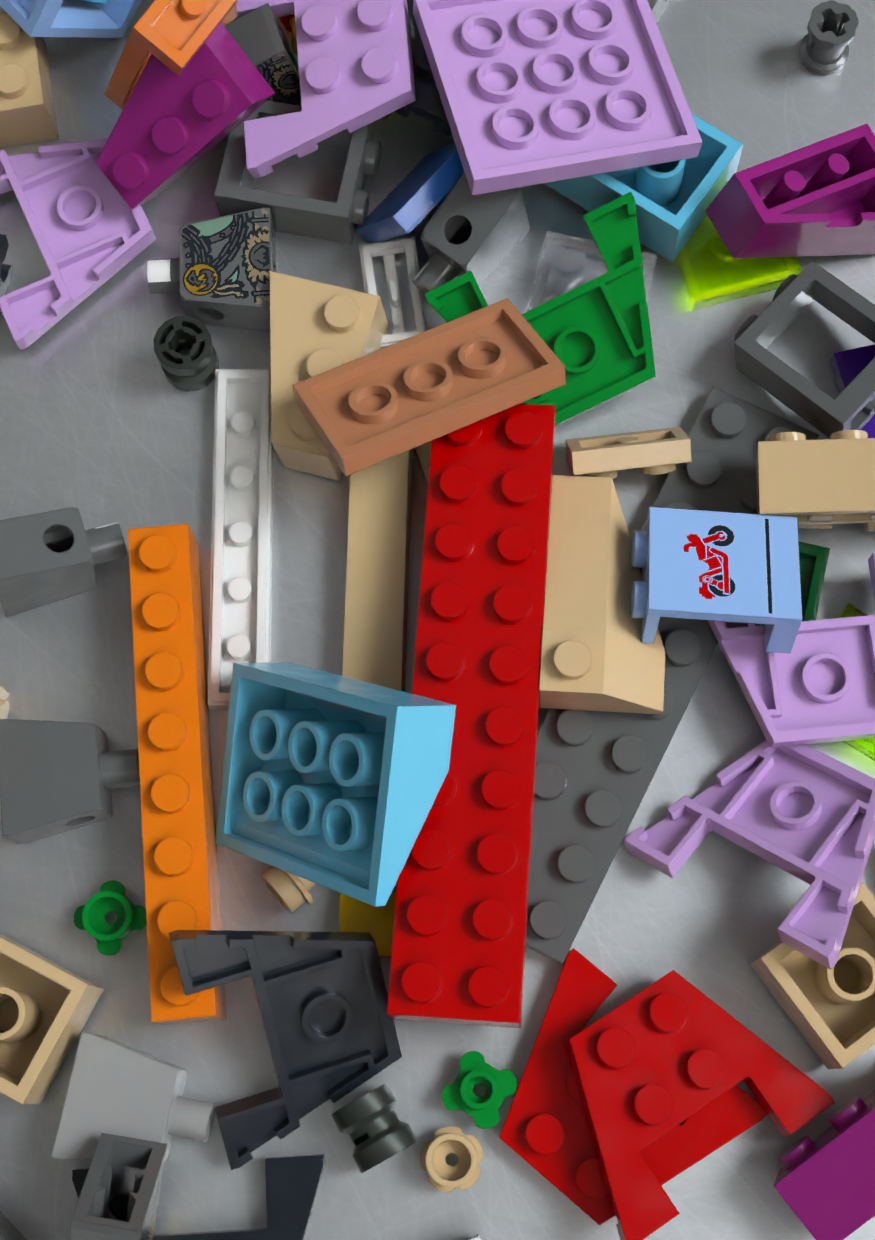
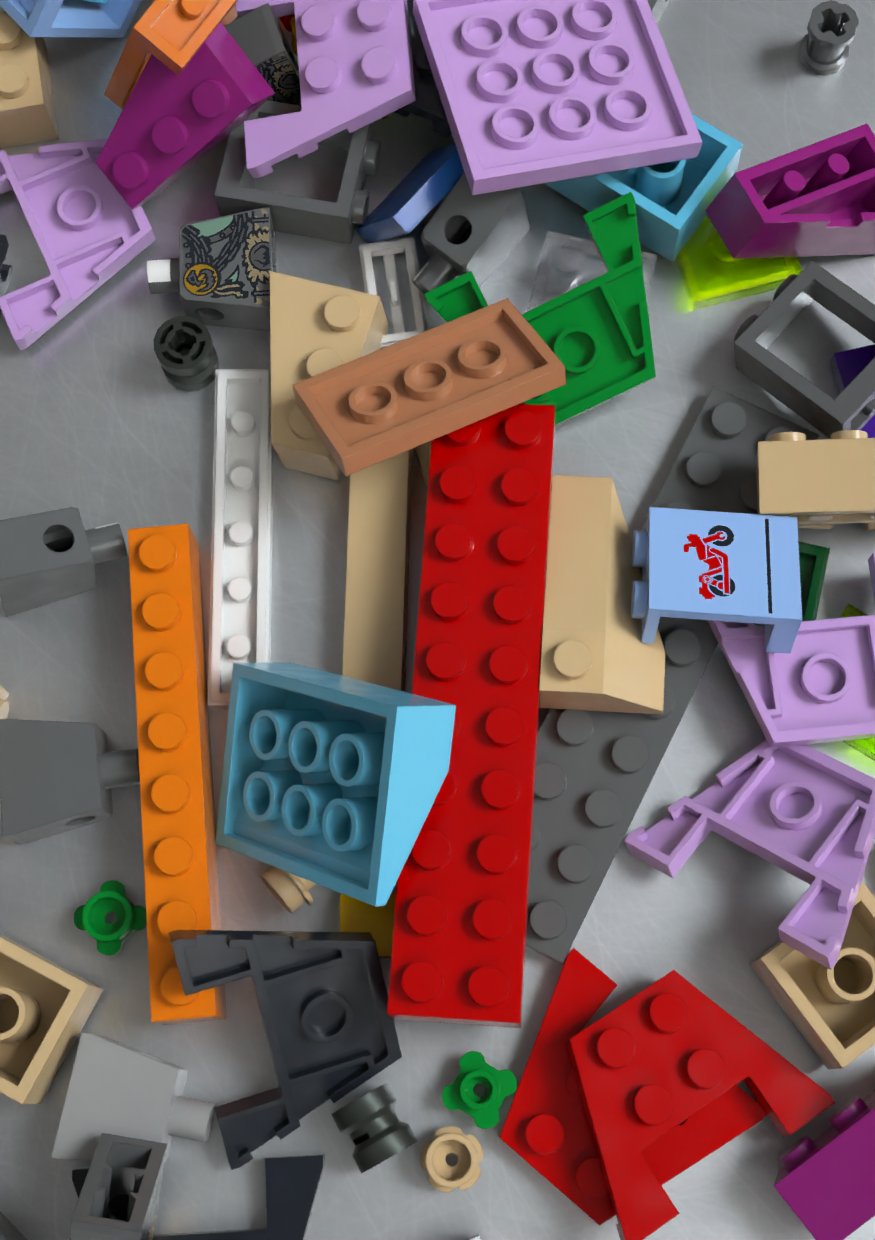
tan plate [565,427,692,479] -> none

